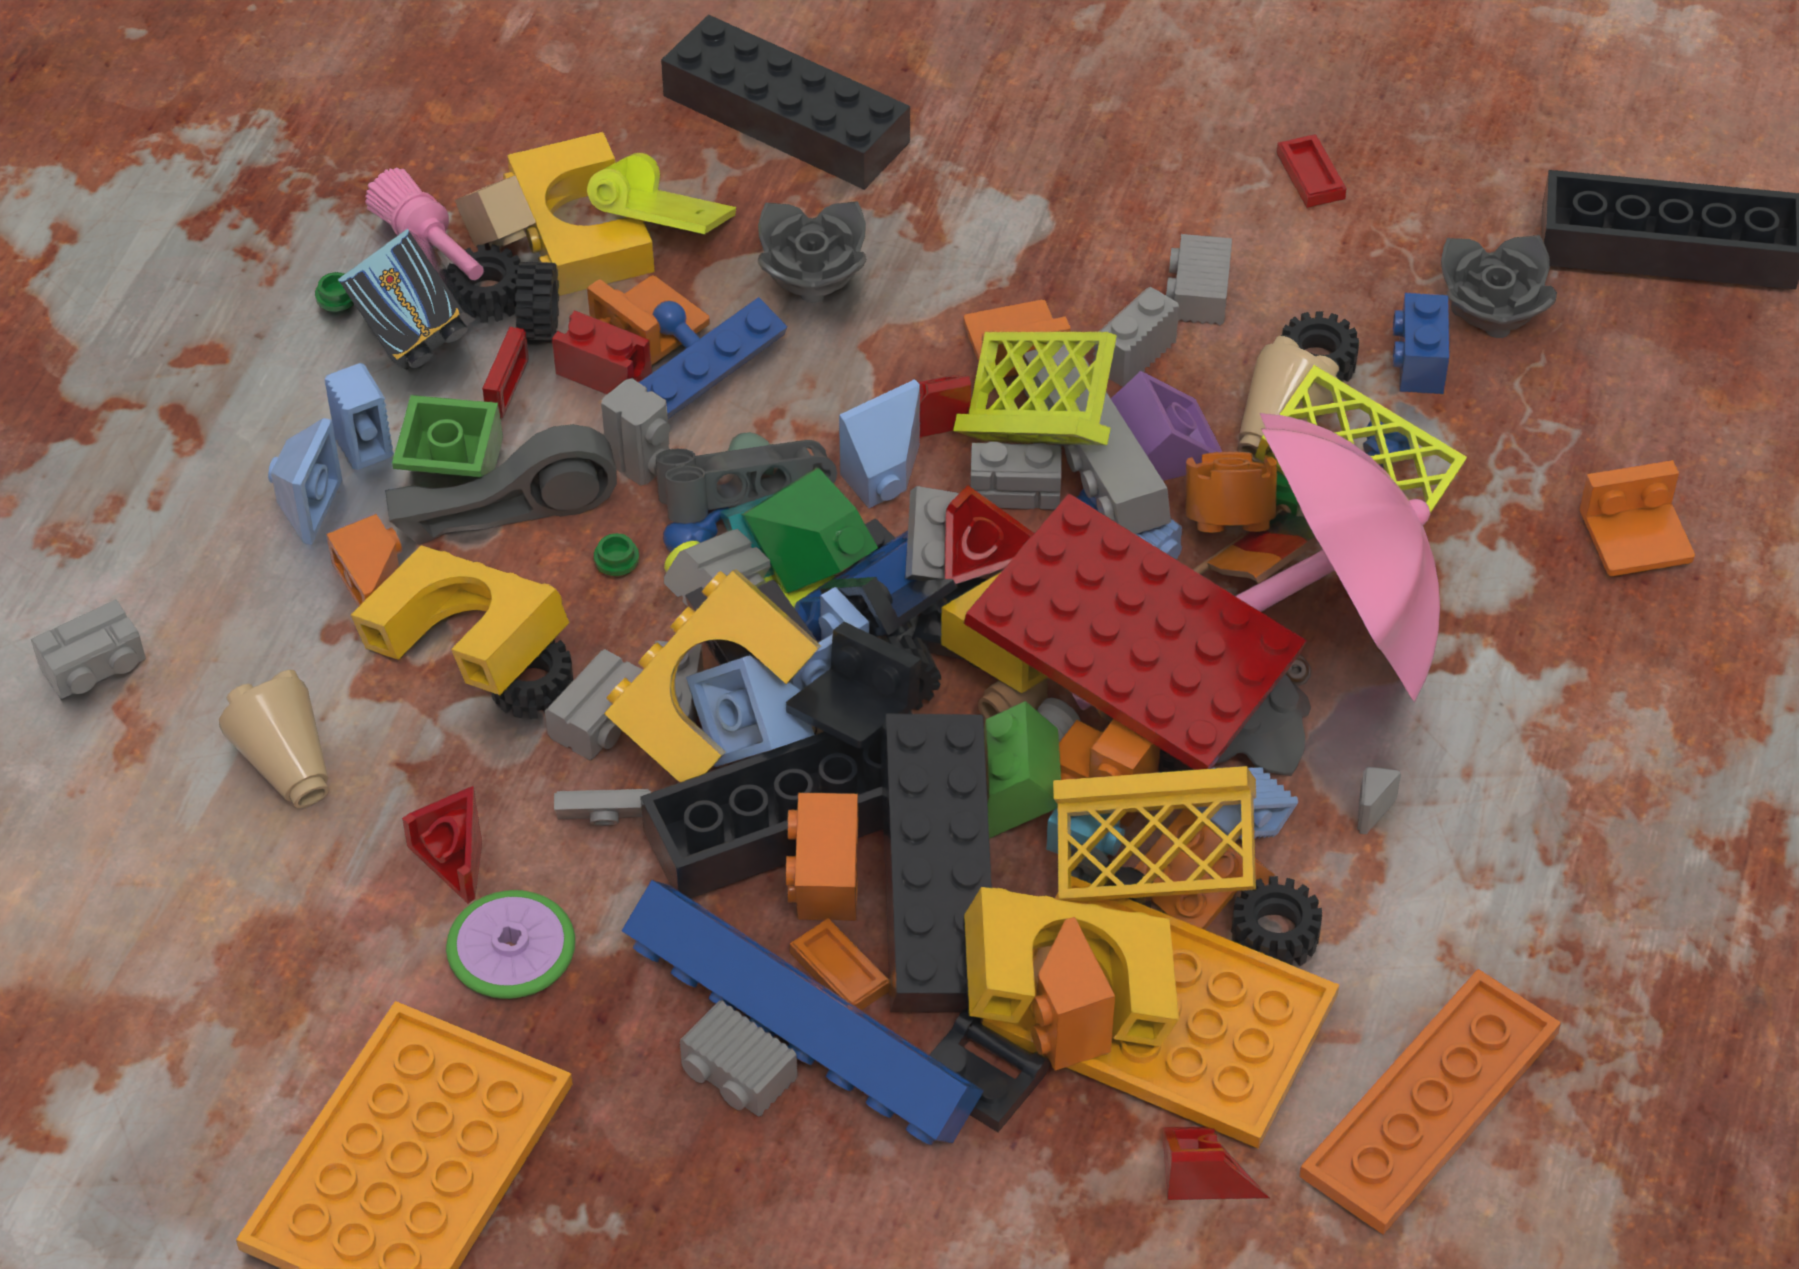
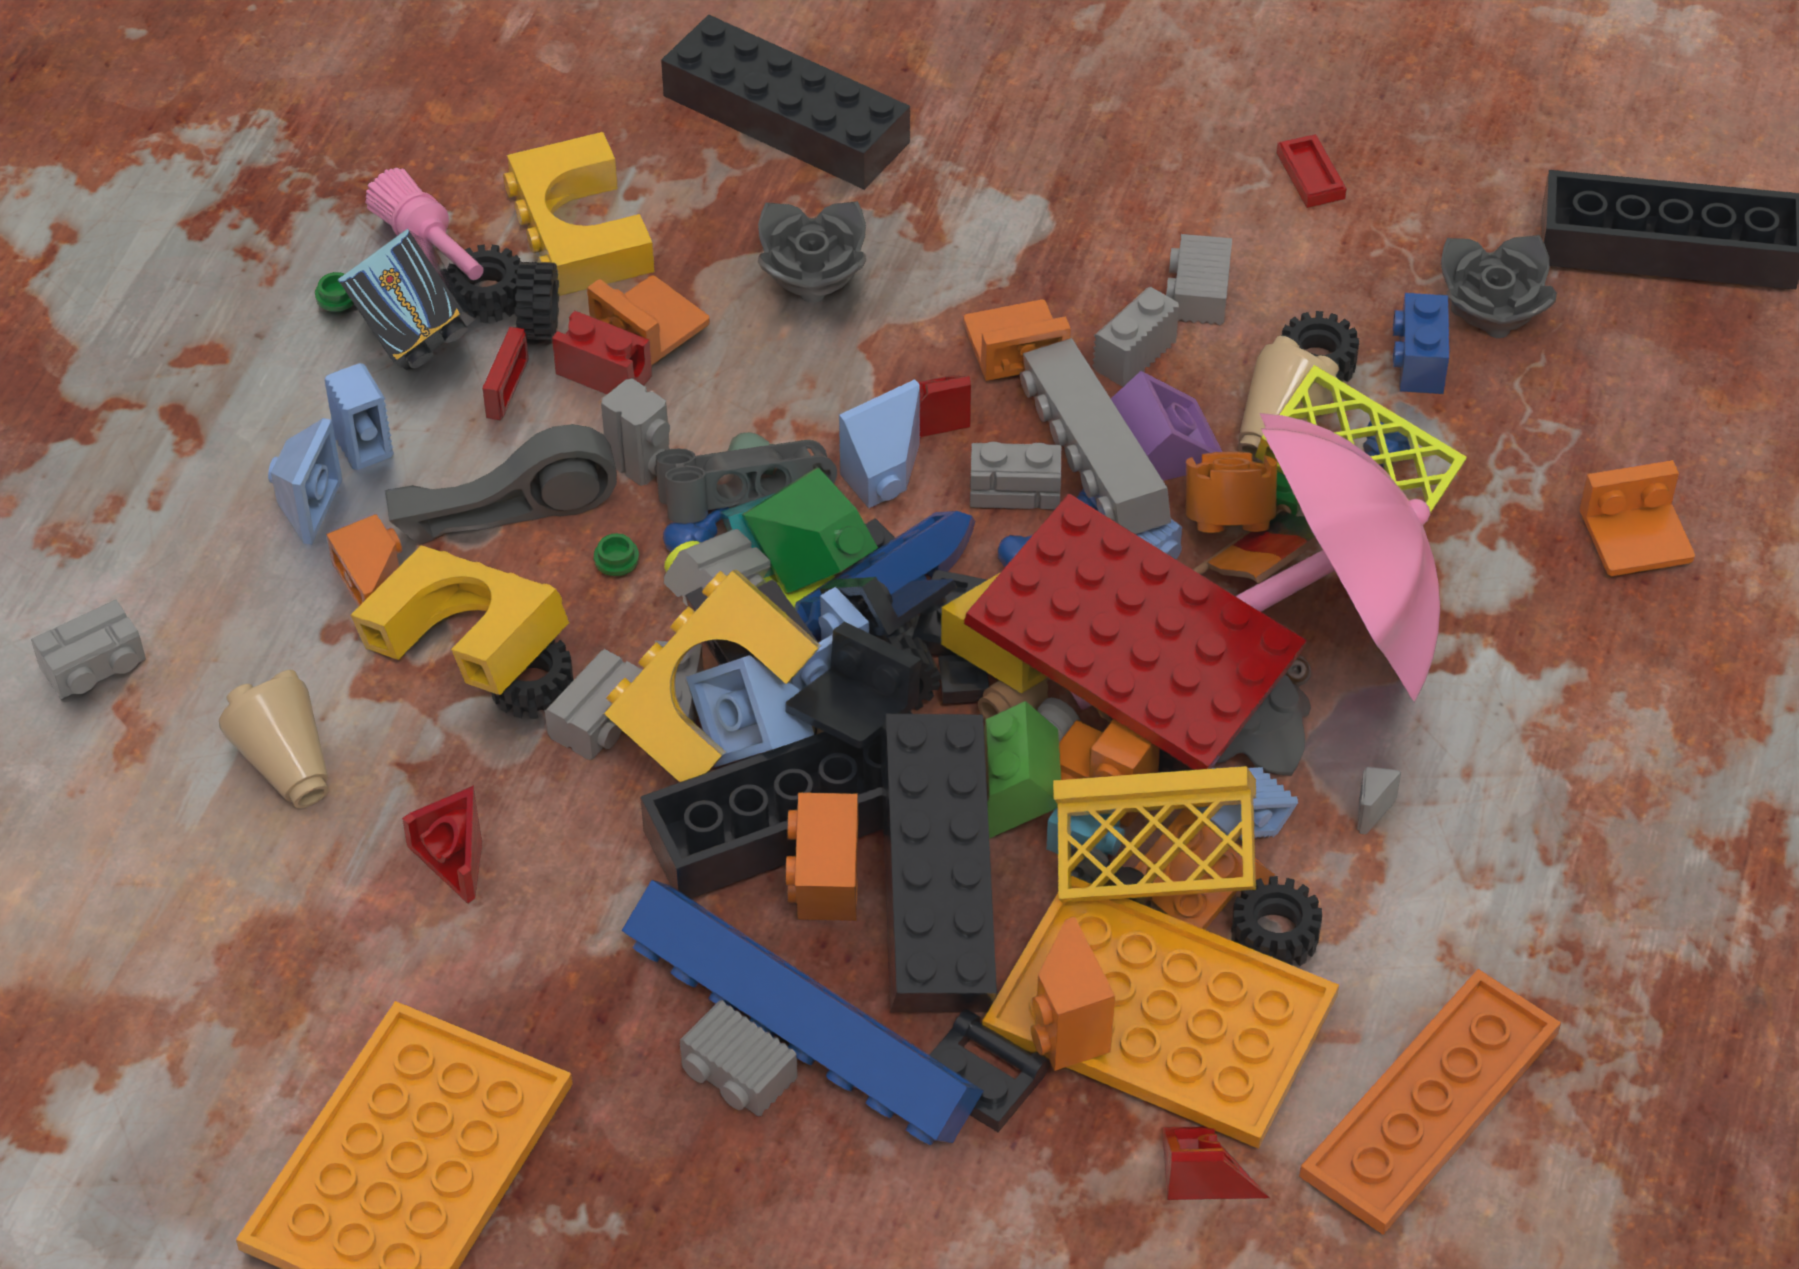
bright green slope [392,395,503,477] -> none
lavender wheel [446,890,575,999] -> none
tan brick [454,176,536,248] -> none
light grey plate [554,789,651,826] -> none
neon yellow door [587,153,736,234] -> none
blue plate [639,297,787,419] -> none
orange tile [790,918,889,1010] -> none
light grey plate [905,486,959,581] -> none
red slope [945,485,1034,584] -> none
neon yellow fence [953,332,1117,445] -> none
yellow arch [964,887,1179,1047] -> none
none -> black plate [938,655,989,704]

